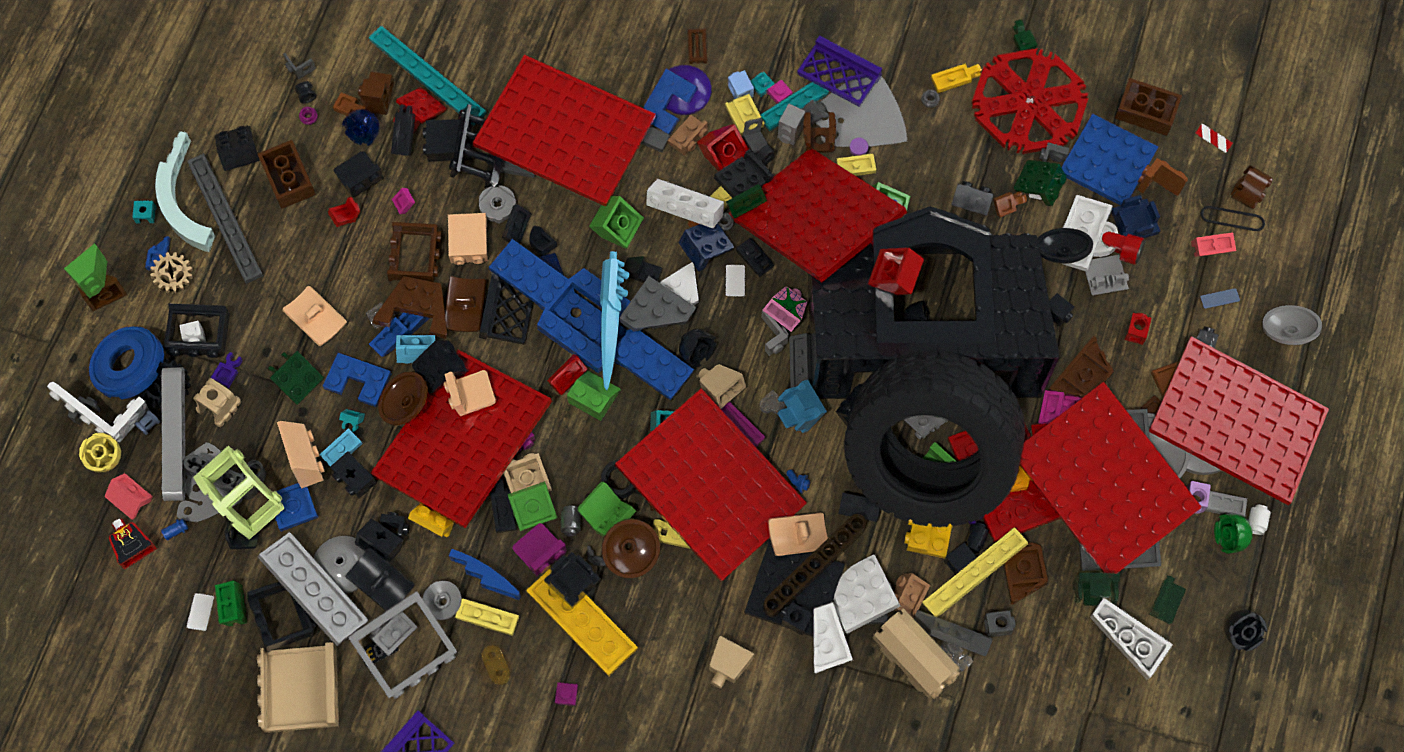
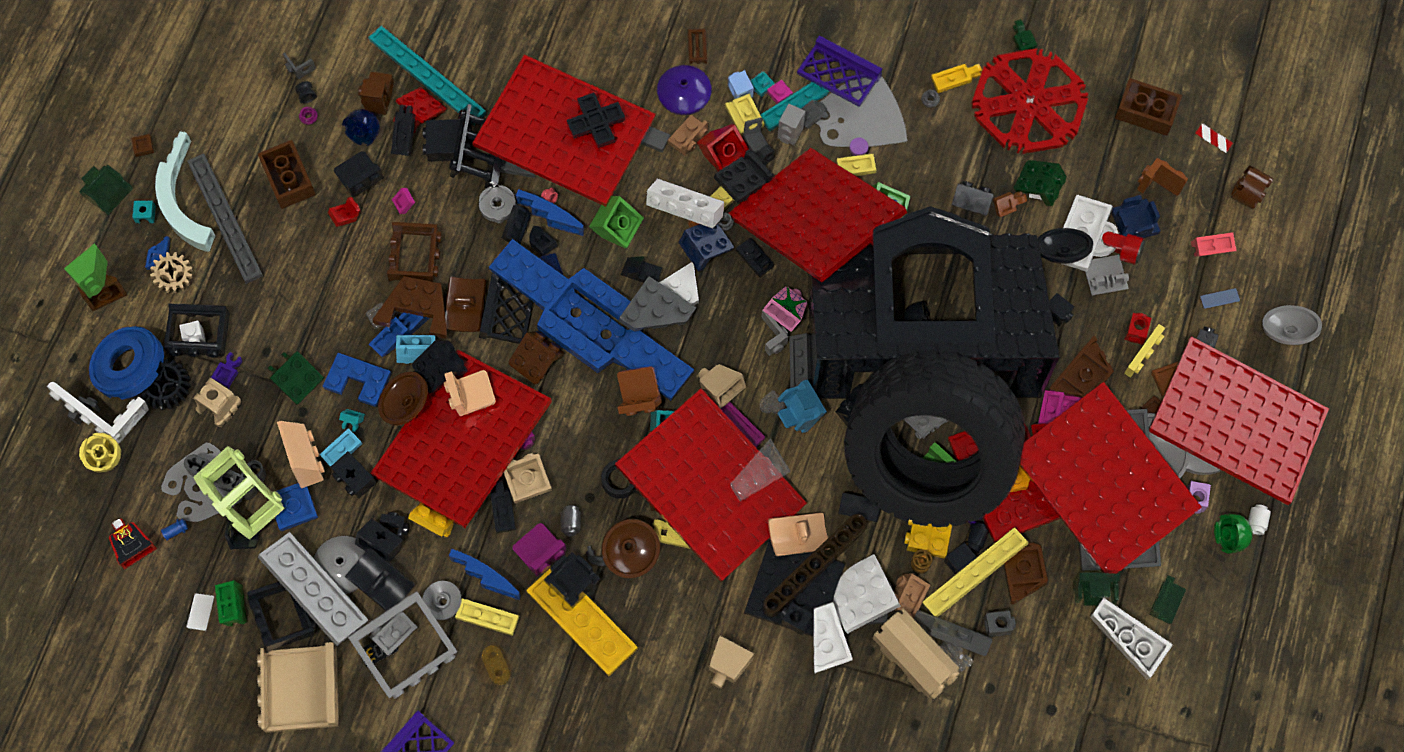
coral panel [105,473,153,519] -> none
sand blue bush [134,410,160,435] -> none
light grey beam [162,367,186,501] -> none
black bracket [215,126,260,171] -> none
light nougat shield [283,286,347,346] -> none
dark orange plate [333,93,368,119] -> none
light nougat panel [448,213,488,265] -> none
bright green tile [507,482,557,531] -> none
red plate [547,354,587,395] -> none
magenta plate [555,683,578,706] -> none
bright green slope [567,371,621,421] -> none
bright green bracket [578,482,636,537] -> none
medium azure piece [600,251,629,390] -> none
blue plate [643,69,698,134] -> none
black cylinder [679,328,717,368] -> none
dark green plate [726,184,767,219] -> none
white sticker [726,265,745,296] -> none
blue plate [786,469,810,494] -> none
reddish brown piece [803,112,837,153] -> none
red slope [868,248,924,295] -> none
dark grey bracket [1039,142,1070,162] -> none
blue plate [1062,114,1158,206] -> none
black piece [1200,206,1265,231] -> none
light grey plate [1205,491,1247,517] -> none
black cylinder [1224,610,1267,651] -> none
none -> clear green panel [79,164,133,215]
none -> reddish brown plate [131,134,154,157]
none -> reddish brown bracket [509,331,565,384]
none -> blue slope [516,189,584,236]
none -> coral plate [541,188,558,204]
none -> black plate [567,93,625,148]
none -> dark orange bracket [617,366,662,416]
none -> clear wing [730,438,791,501]
none -> pearl gold wheel [911,550,932,574]
none -> light yellow plate [1124,324,1165,378]

